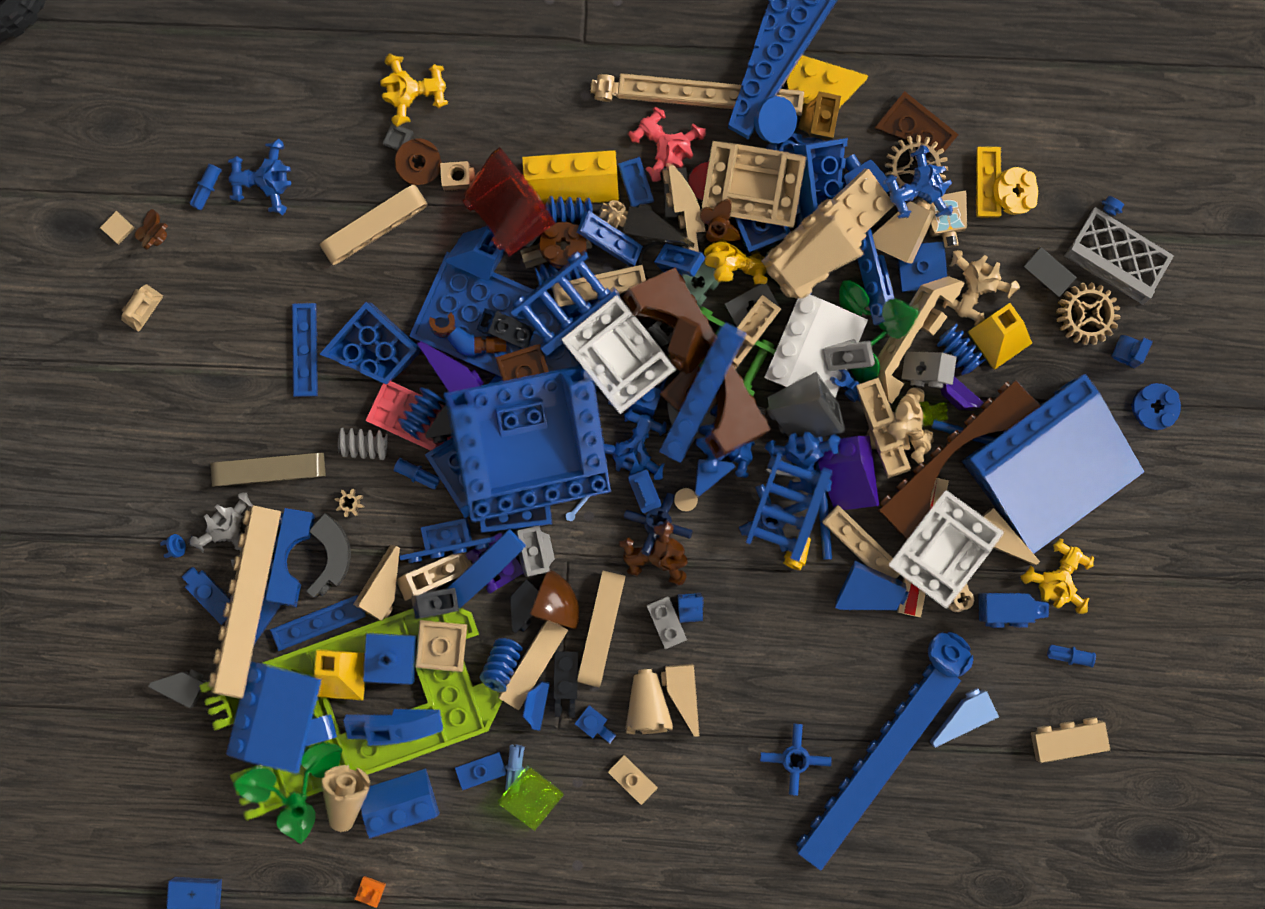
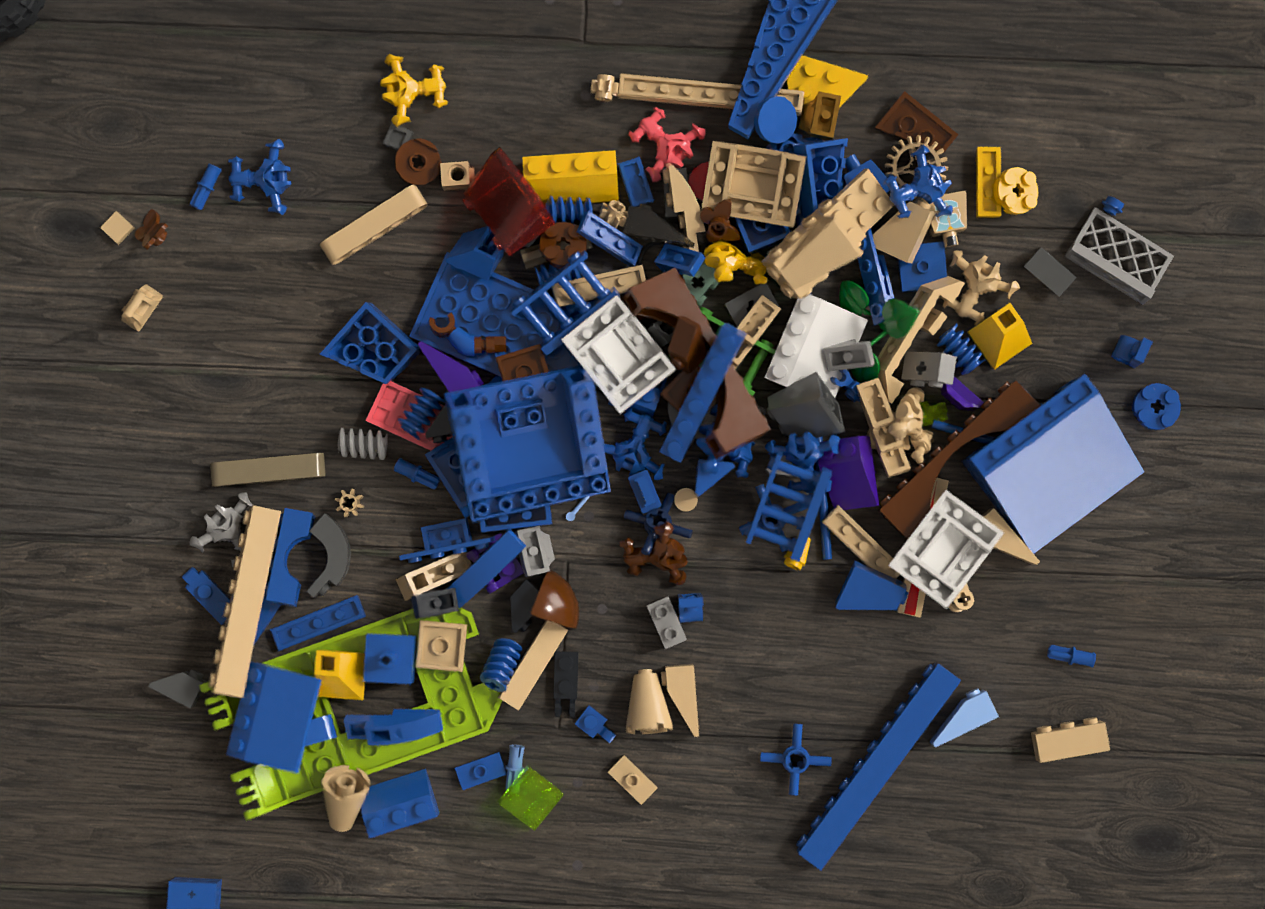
blue plate [160,534,186,558] -> none
green plant [234,743,343,844] -> none
blue tile [292,303,318,397] -> none
tan slope [353,545,400,621] -> none
orange tile [355,876,386,908] -> none
black bracket [476,308,535,349] -> none
blue slope [523,681,550,731] -> none
tan beam [577,571,625,688] -> none
blue tile [928,632,973,677] -> none
blue hinge [979,593,1049,627] -> none
yellow piece [1020,538,1094,614] -> none
tan gear [1056,283,1120,346] -> none

